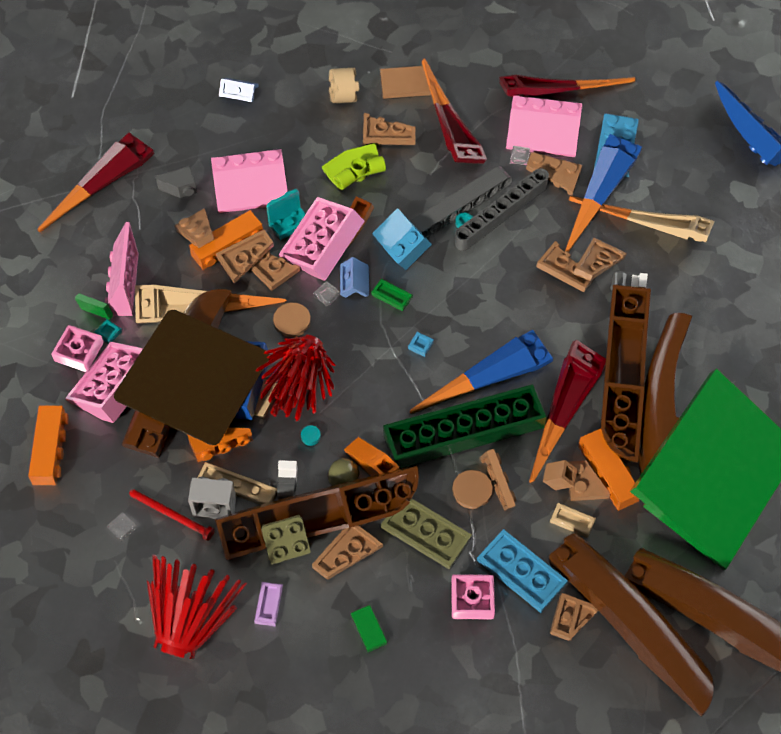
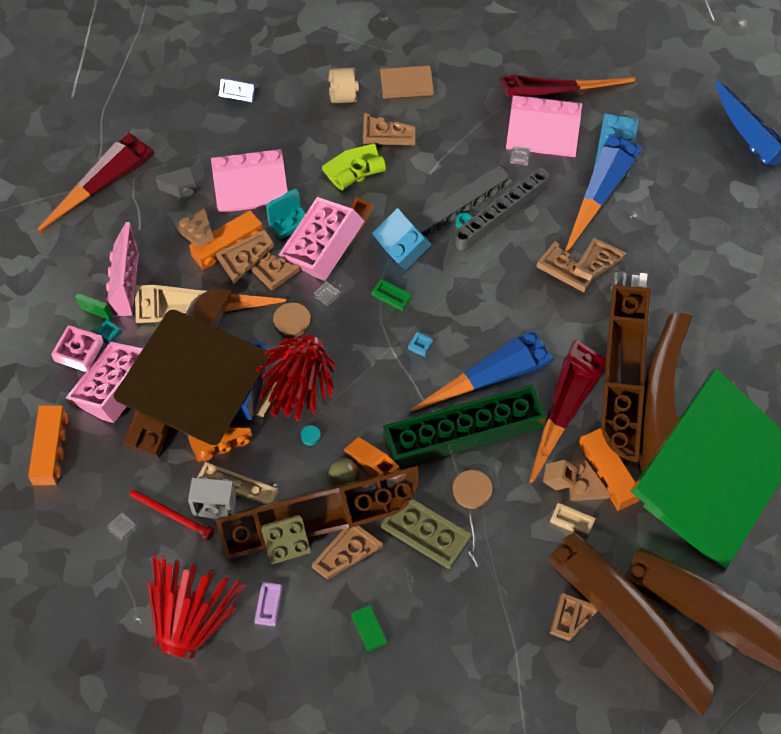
leg [277,461,298,500] -> none
medium blue panel [340,257,369,298] -> none
dark red plate [422,58,487,164] -> none
bright pink brick [452,575,495,619] -> none
dark azure plate [477,529,568,613] -> none
medium nougat wing [480,449,516,511] -> none
medium nougat wing [526,152,582,196] -> none
tan plate [569,196,714,242] -> none

